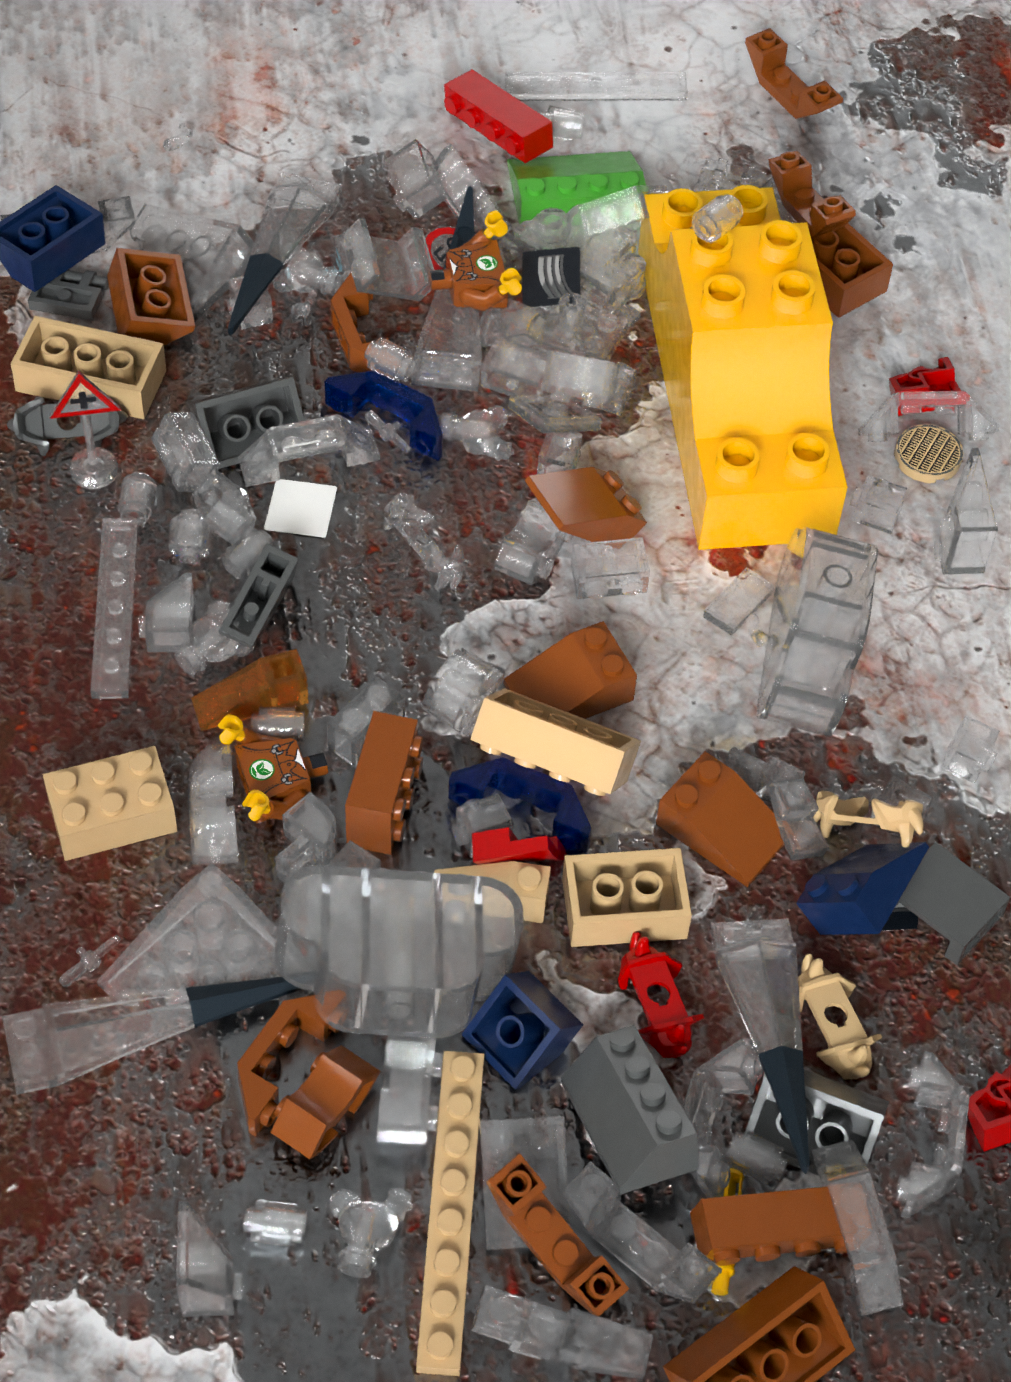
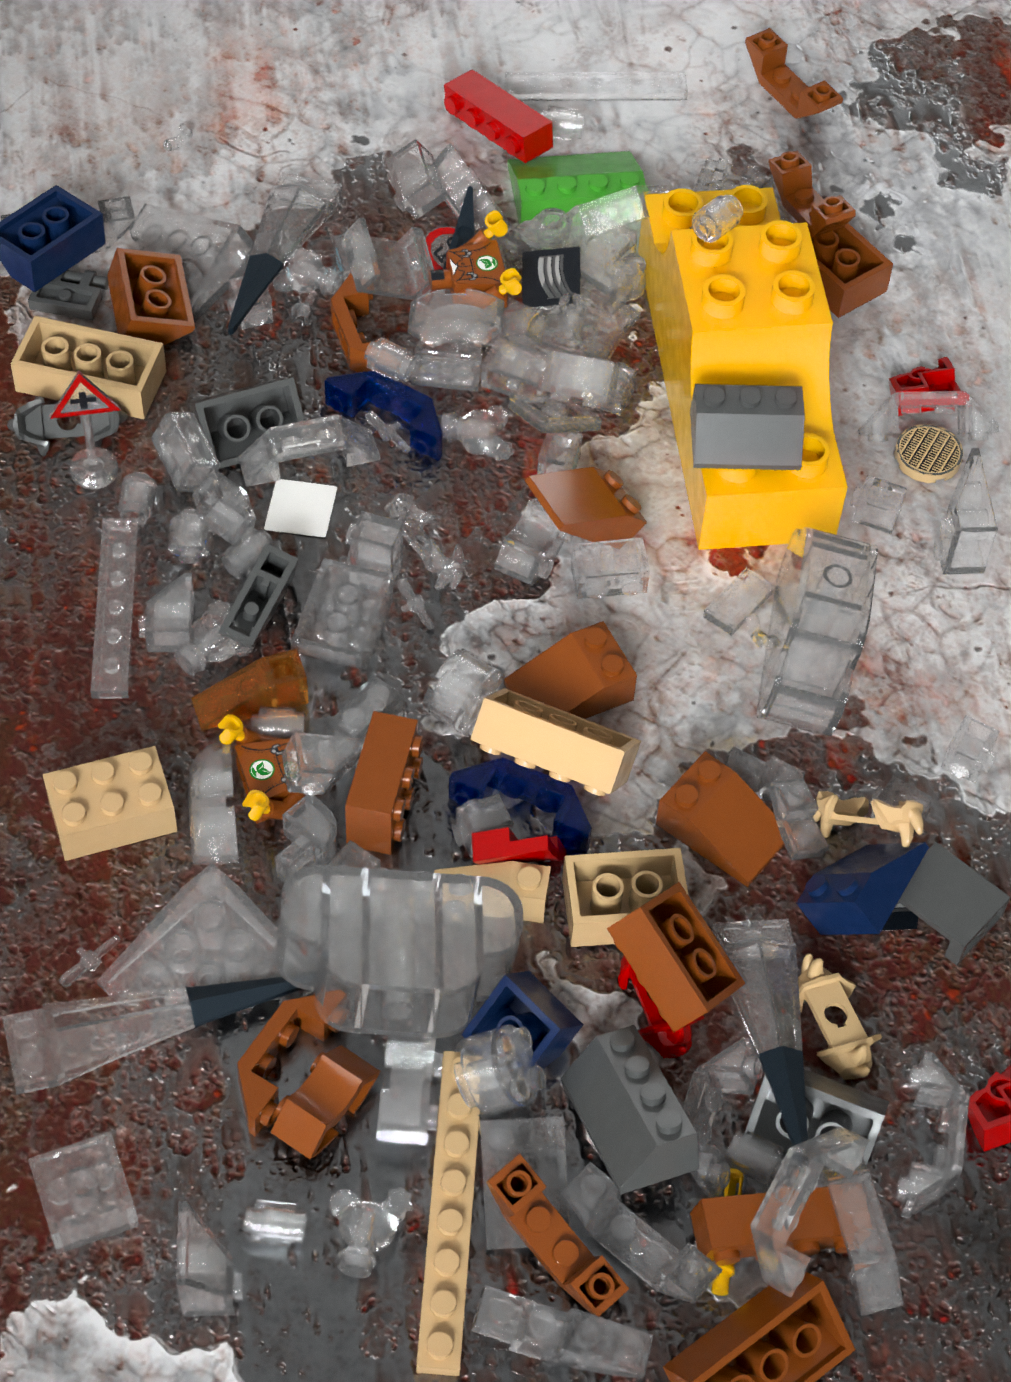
none -> clear brick [28,1131,139,1254]
none -> clear slope [282,732,365,796]
none -> clear brick [290,558,393,670]
none -> clear brick [346,511,403,593]
none -> clear piece [397,578,435,630]
none -> clear brick [407,289,505,348]
none -> clear brick [454,1025,547,1118]
none -> dark orange brick [607,882,746,1032]
none -> slope [690,384,805,470]
none -> clear slope [750,1126,870,1298]

